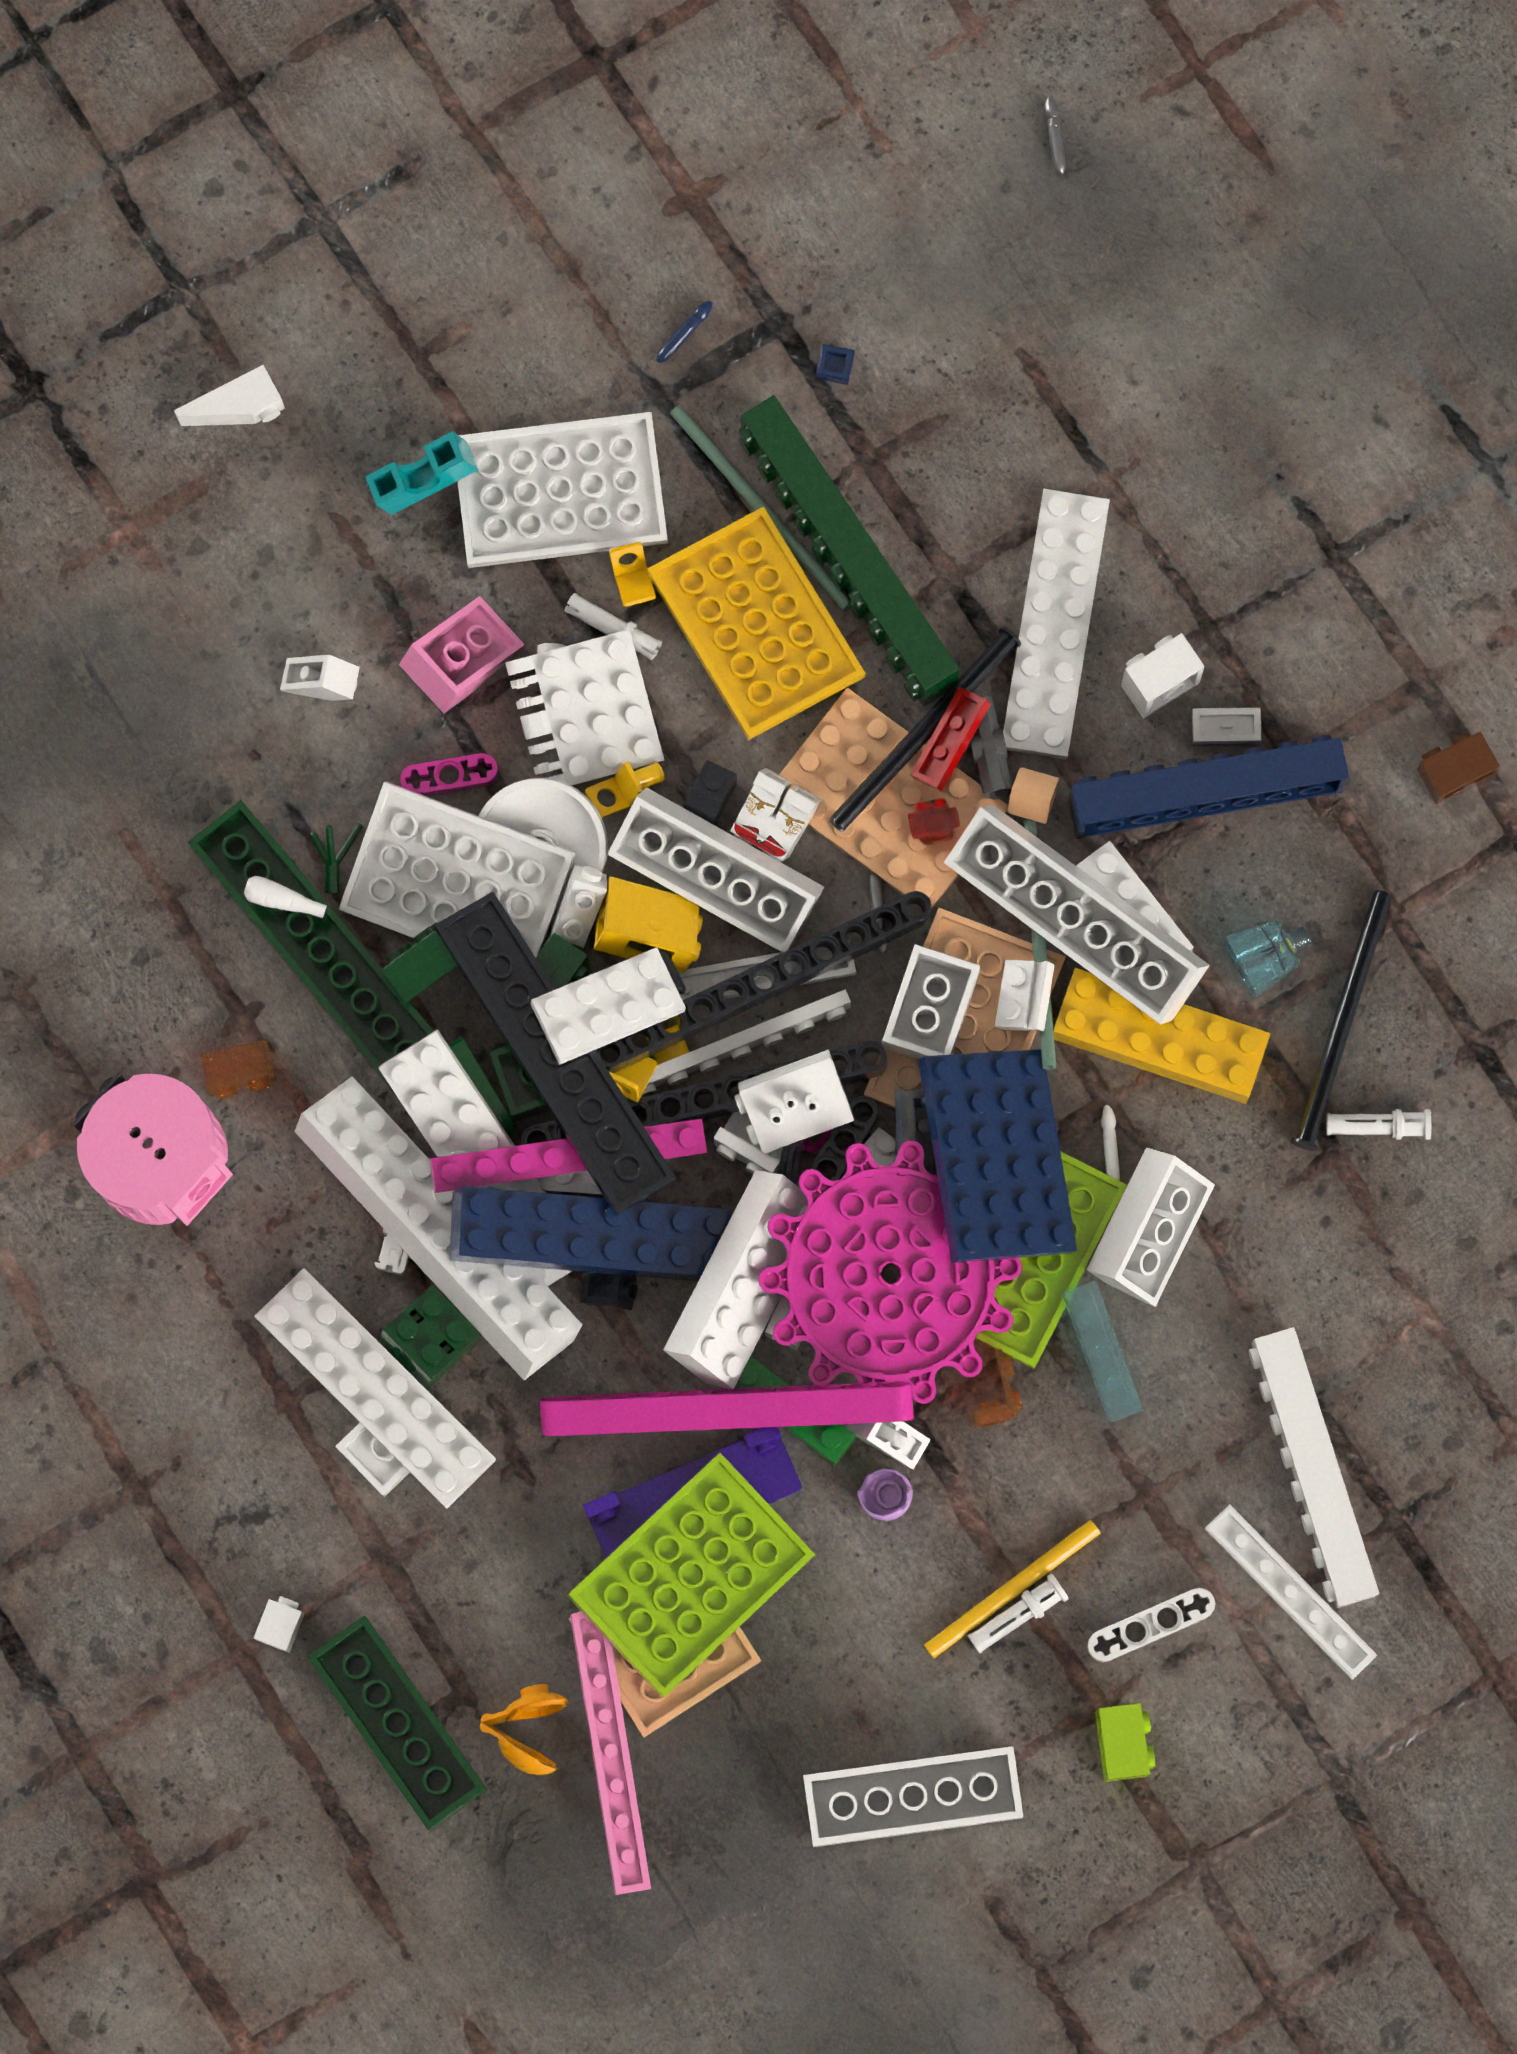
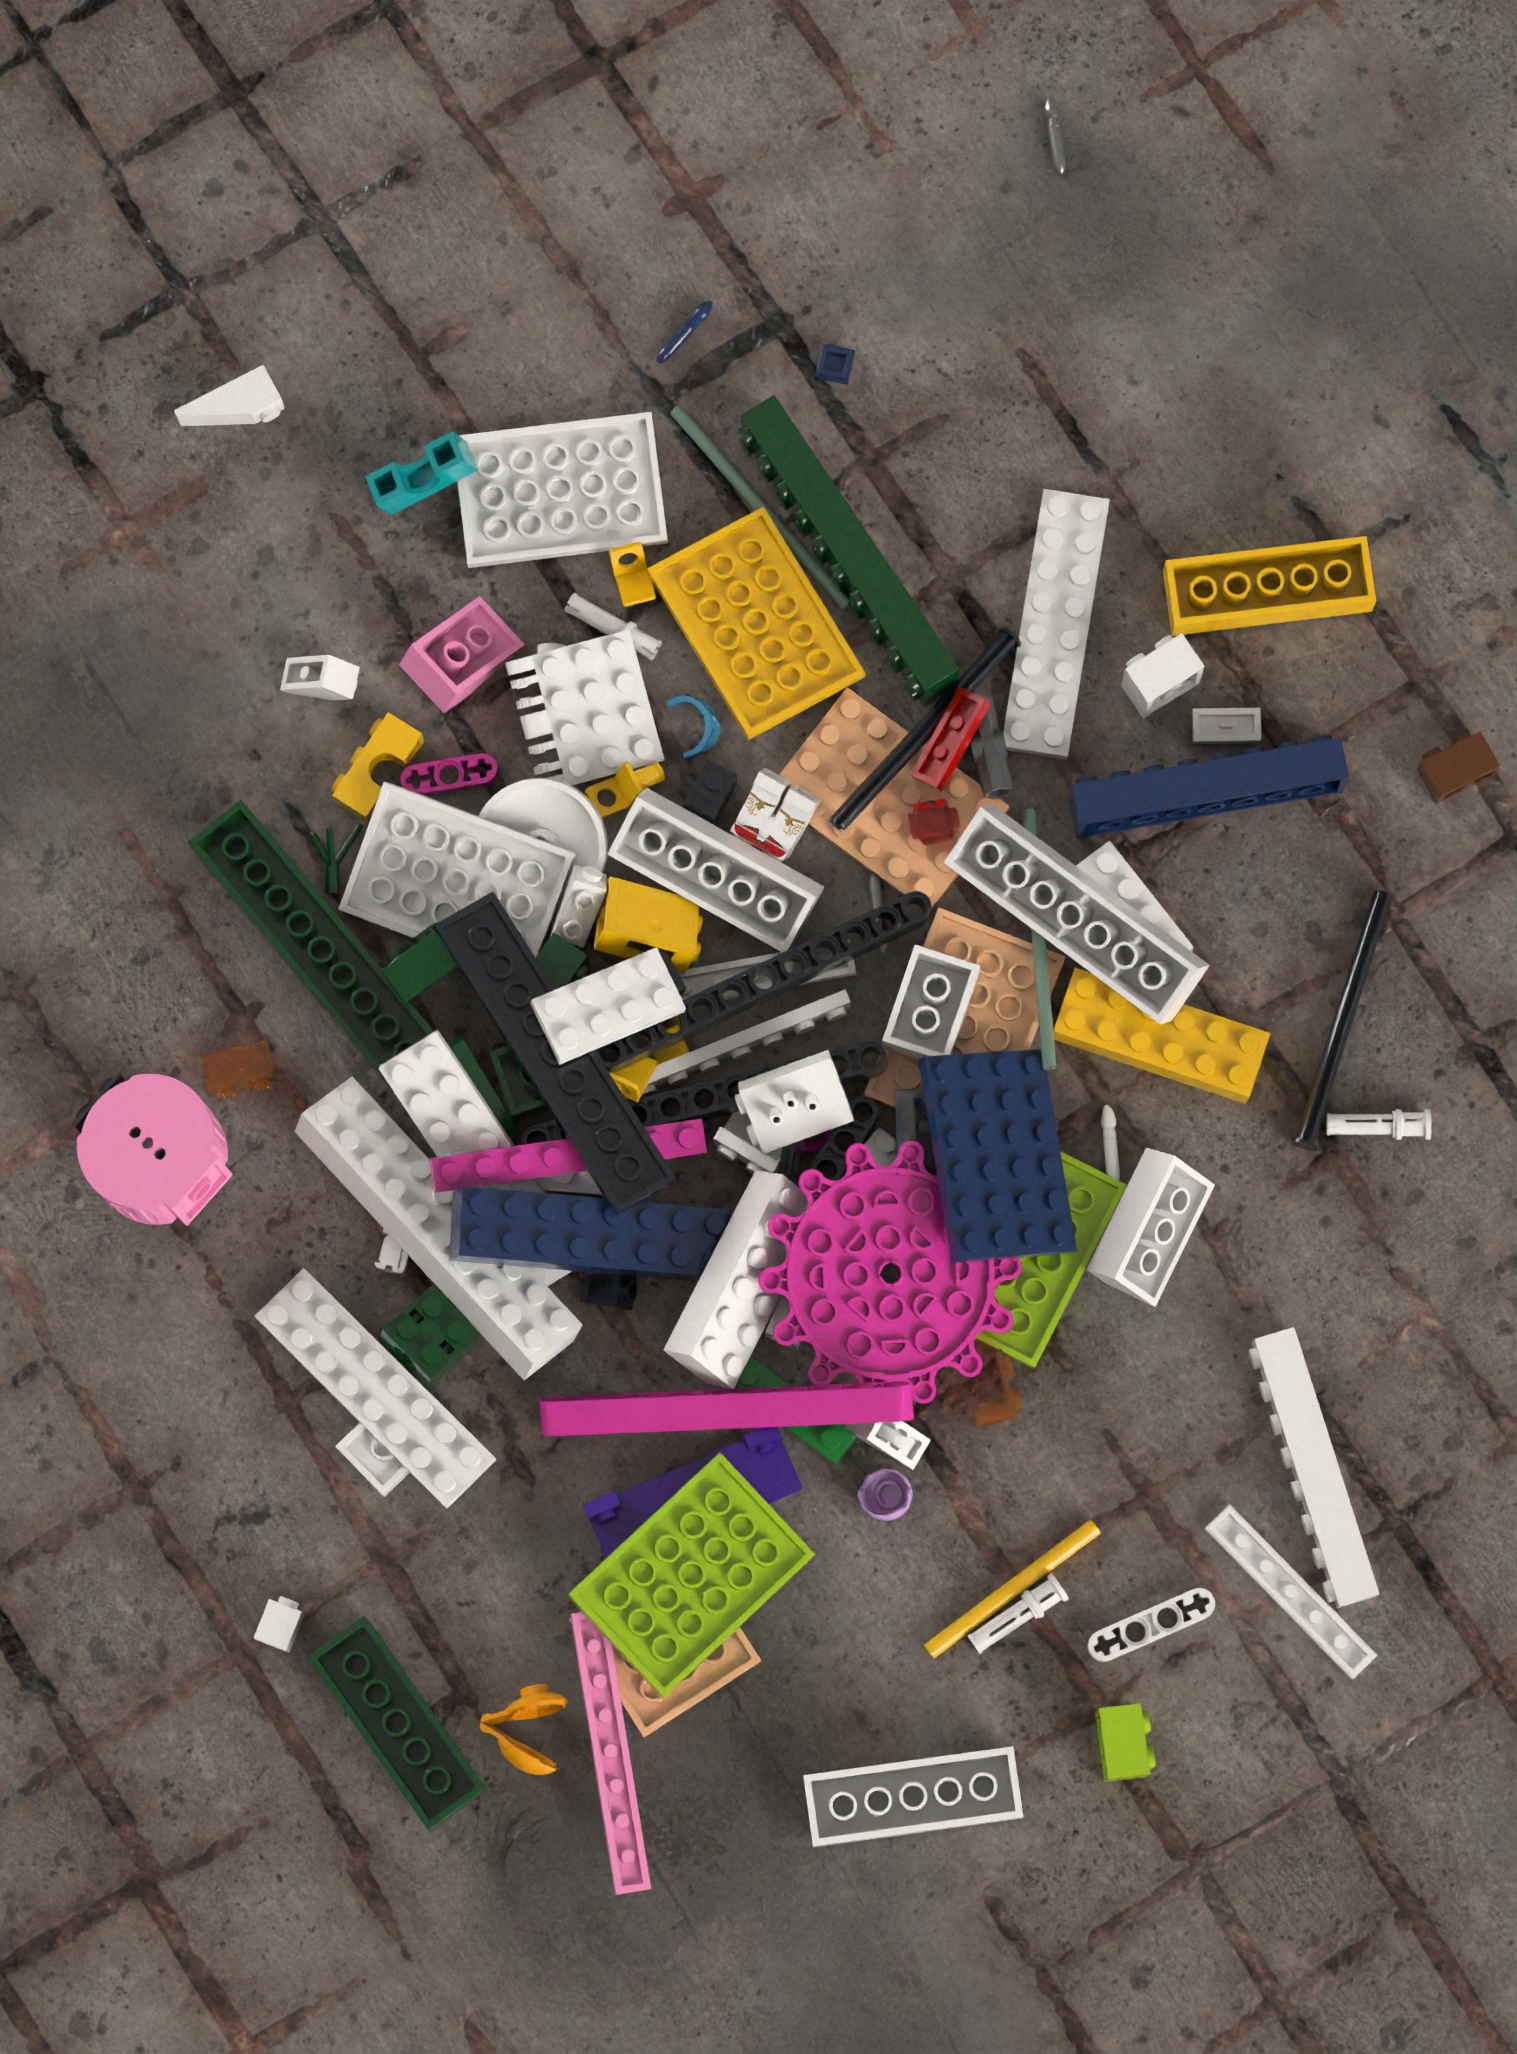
white piece [244,876,327,918] -> none
white plate [995,960,1054,1031] -> none
light nougat panel [1007,768,1059,824] -> none
clear light blue tile [1062,1280,1143,1423] -> none
clear light blue torso [1223,921,1311,1000] -> none
none -> yellow arch [332,712,424,824]
none -> dark azure helmet [666,695,722,760]
none -> yellow brick [1163,536,1376,636]

